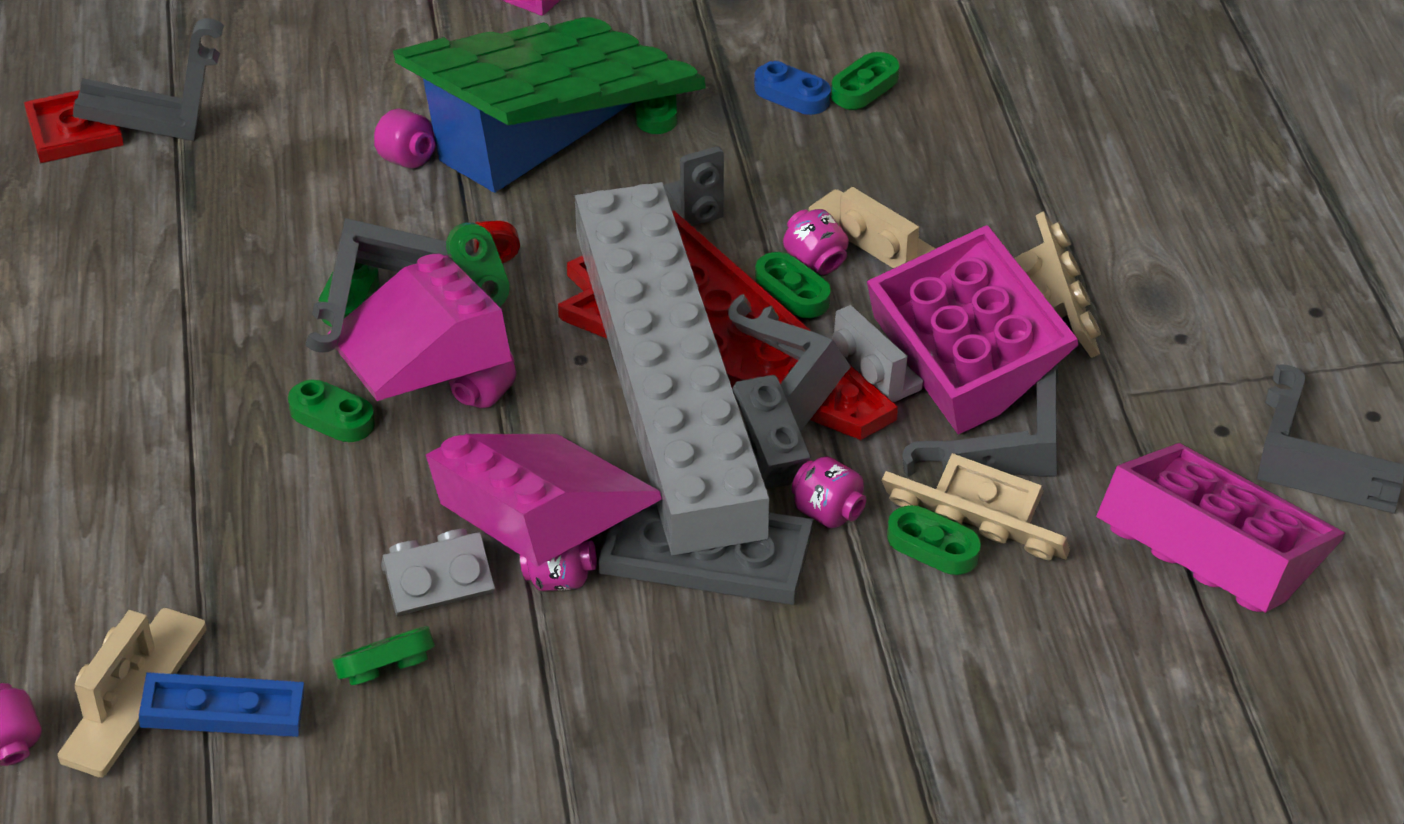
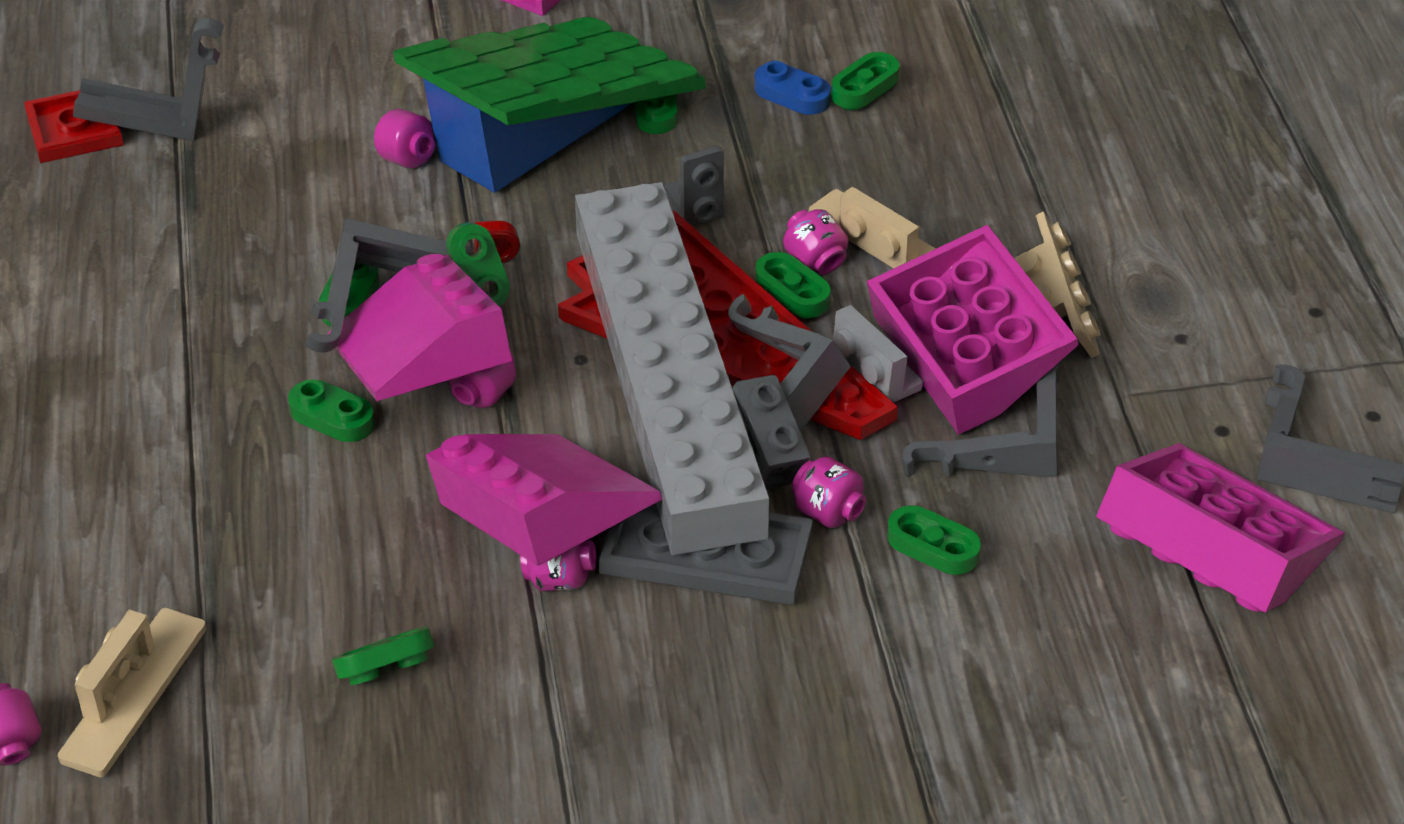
blue plate [139,672,304,737] -> none
light grey bracket [381,529,495,616] -> none
tan bracket [881,453,1070,560] -> none

